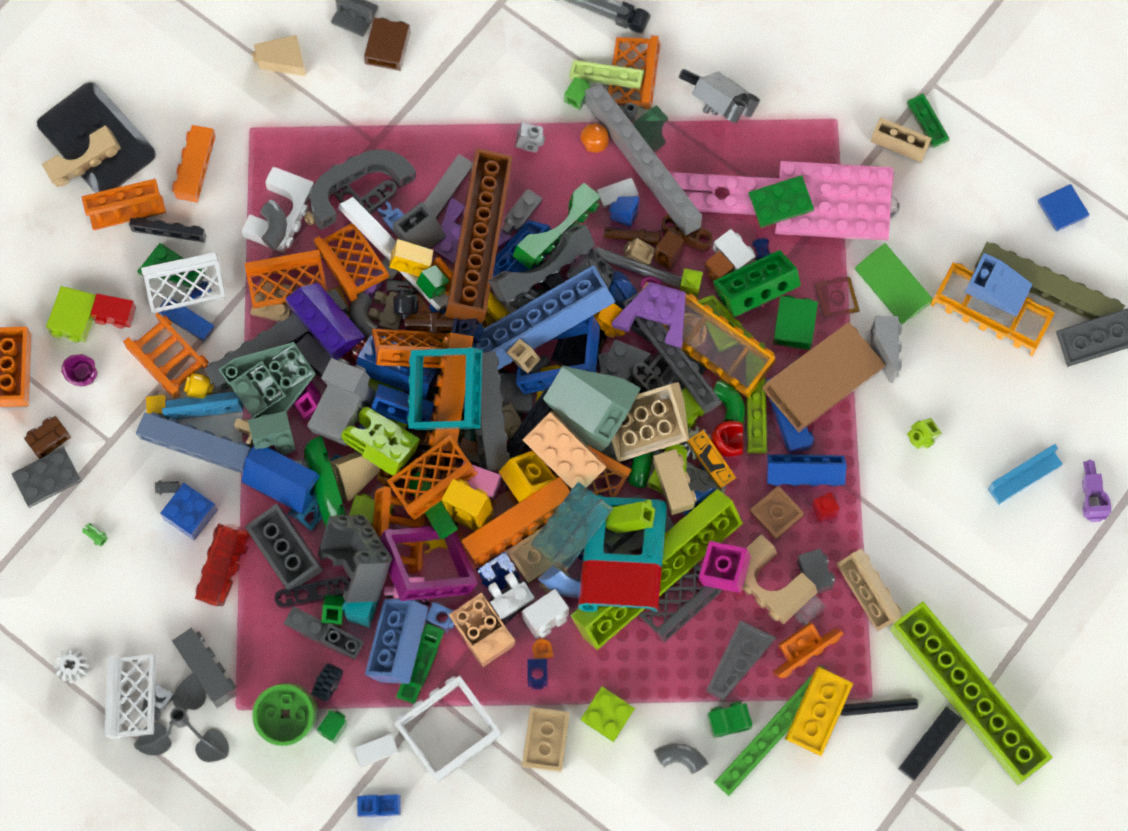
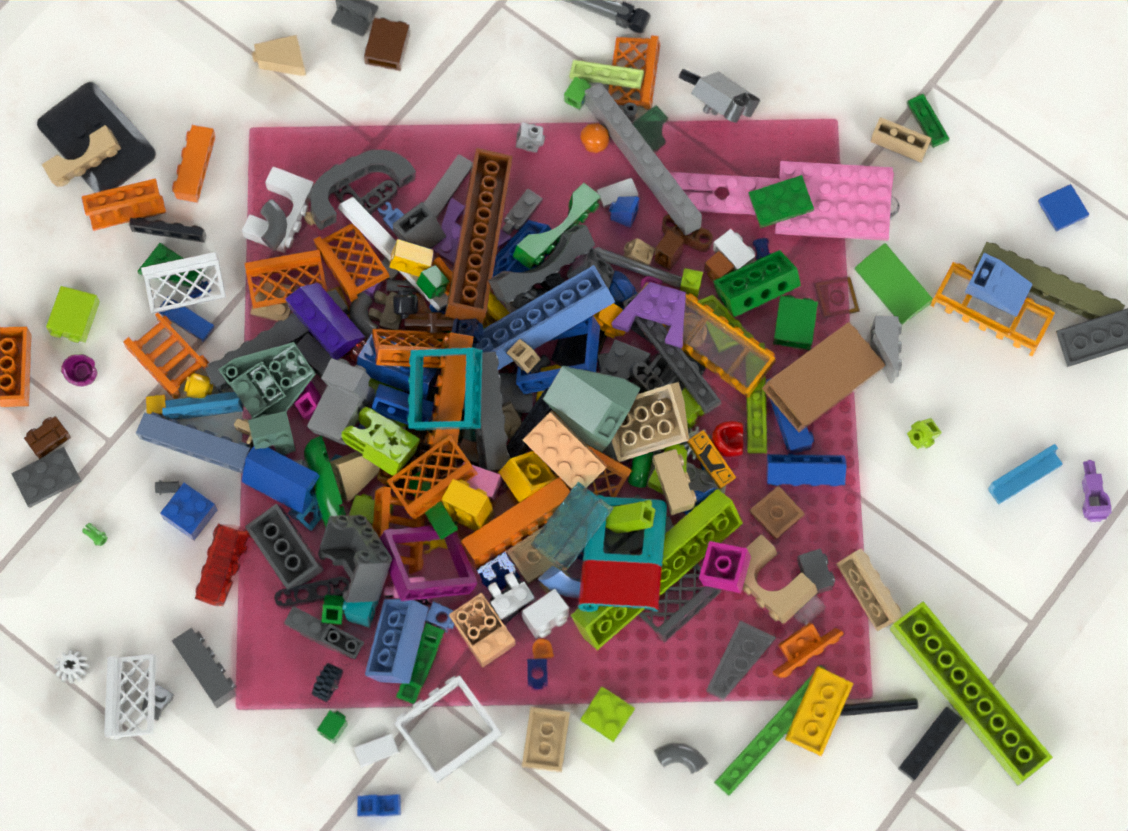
red brick [91,293,136,329] -> none
dark grey plant [134,674,229,762] -> none
bright green brick [252,683,318,746] -> none
reddish brown pin [604,226,661,246] -> none
green brick [707,701,753,739] -> none
green cylinder [714,379,745,423] -> none
red brick [812,492,840,523] -> none

